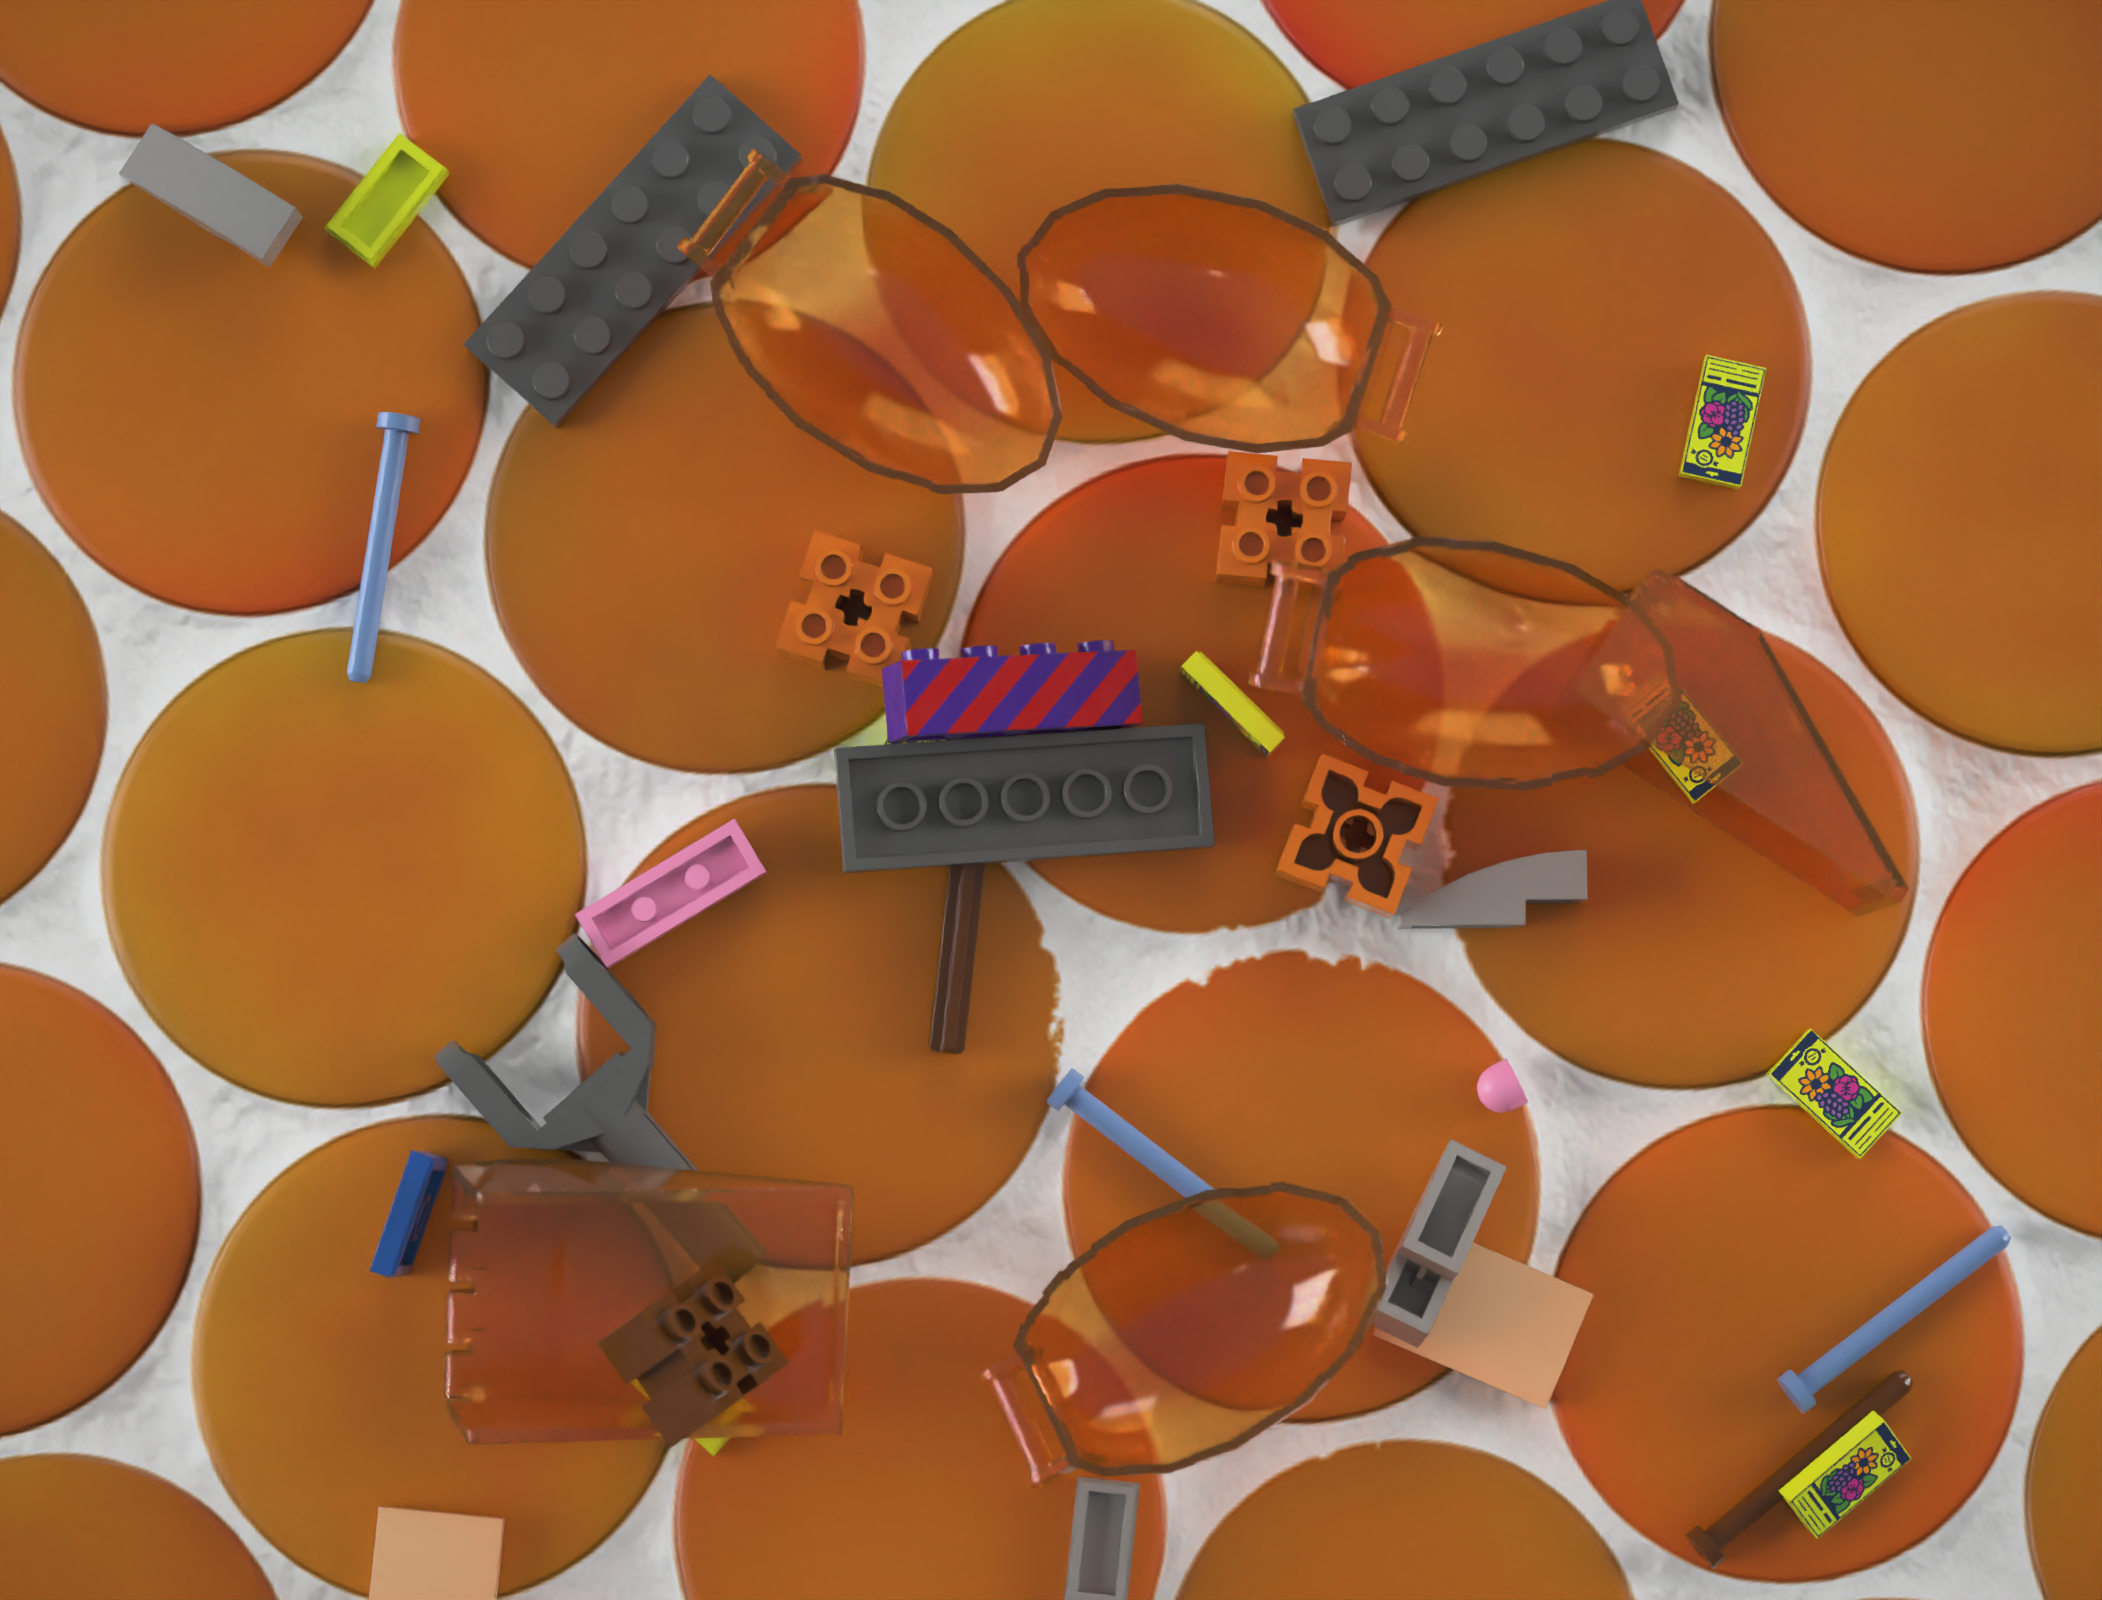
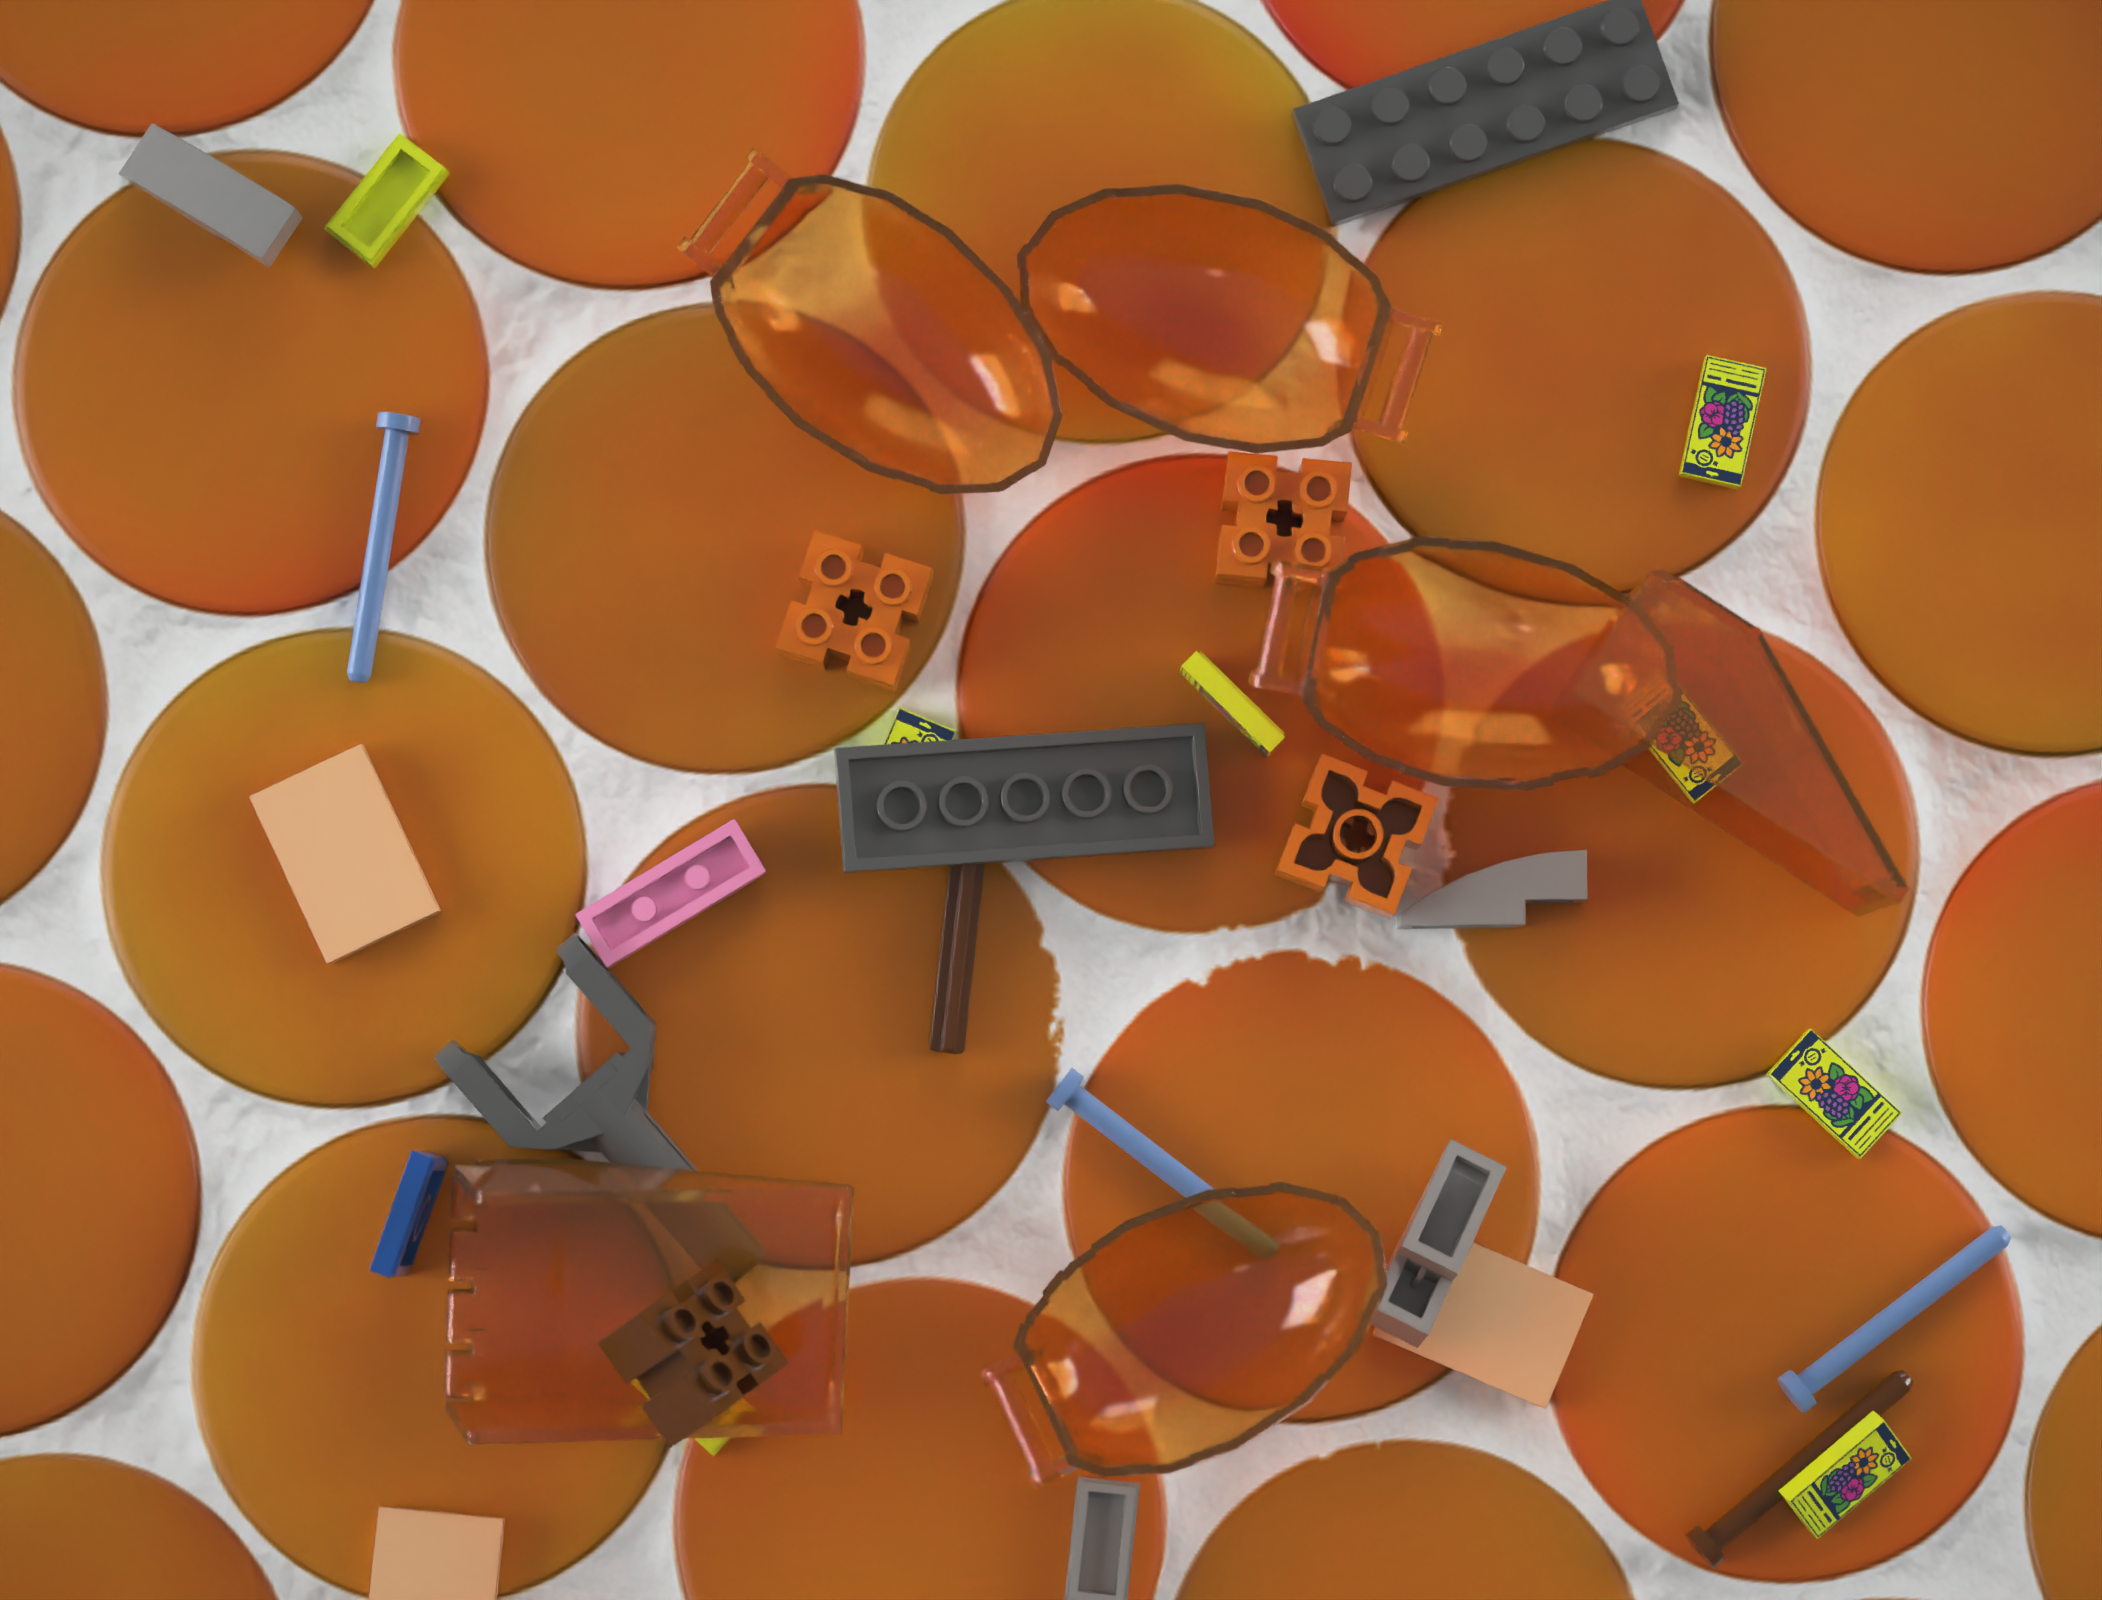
dark grey plate [464,74,802,429] -> none
brick [882,640,1143,743] -> none
bright pink hinge [1477,1058,1528,1113] -> none
none -> light nougat tile [249,744,442,965]

